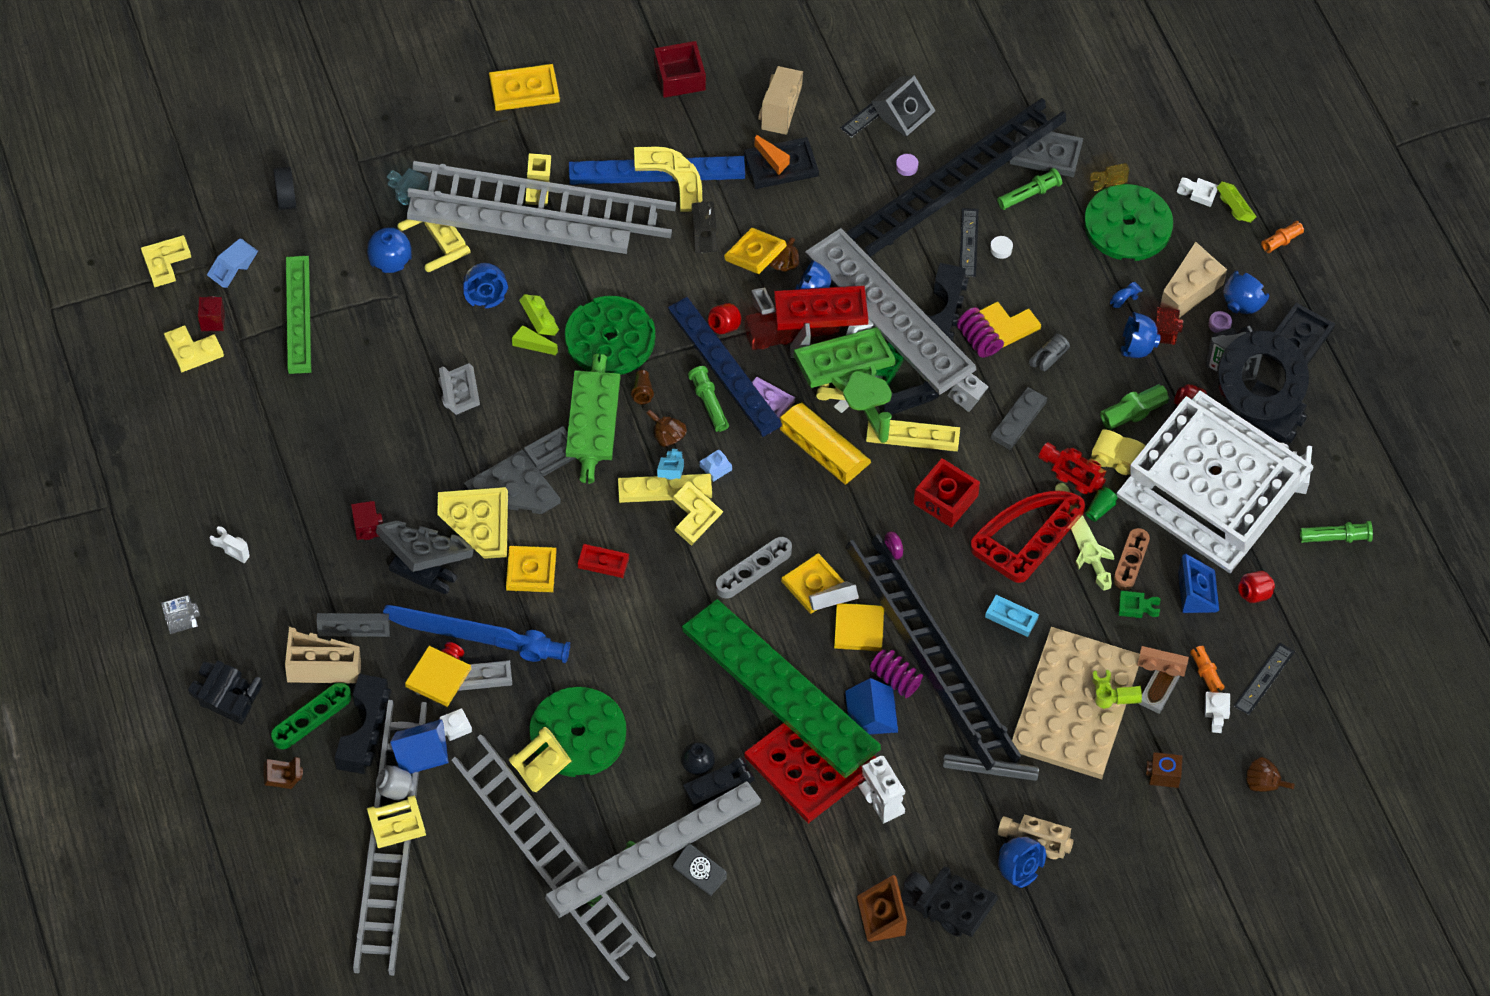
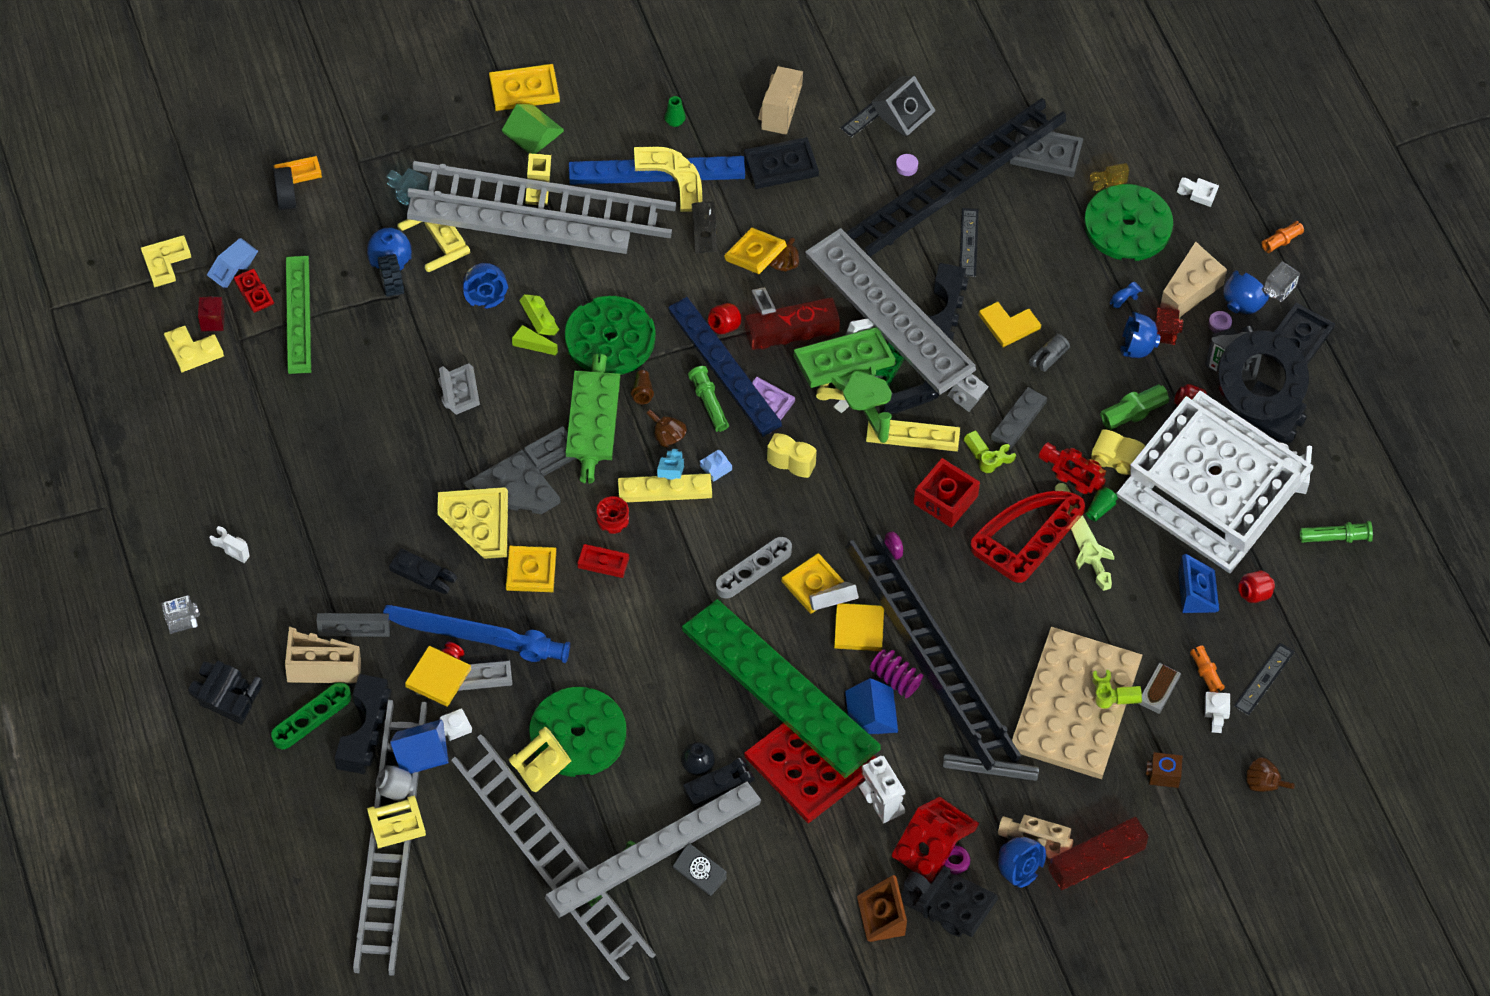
reddish brown bracket [264,757,303,789] -> none
dark red brick [351,501,383,540] -> none
dark grey plate [376,521,473,572] -> none
dark red piece [654,41,706,98] -> none
light yellow plate [672,481,723,546] -> none
orange piece [754,135,790,175] -> none
red plate [774,285,868,330] -> none
yellow brick [780,403,871,485] -> none
light grey piece [790,324,811,358] -> none
blue cylinder [795,260,832,290] -> none
magenta piece [957,307,1004,358] -> none
medium azure plate [985,595,1039,637] -> none
white tile [990,236,1013,259] -> none
bright green pin [997,168,1062,210] -> none
nougat beam [1114,528,1150,590] -> none
green plate [1119,591,1161,618] -> none
nougat plate [1137,646,1189,677] -> none
lime plate [1216,181,1256,223] -> none
none -> red slope [234,269,274,313]
none -> light orange tile [274,156,322,184]
none -> black wheel [378,254,404,297]
none -> bright green slope [502,104,564,154]
none -> red wheel [597,496,629,534]
none -> green cone [664,96,686,127]
none -> light yellow brick [767,433,817,478]
none -> red bracket [891,797,979,883]
none -> magenta piece [944,845,971,875]
none -> lime bar [964,431,1016,473]
none -> clear red brick [1049,816,1149,891]
none -> clear brick [1264,261,1300,302]

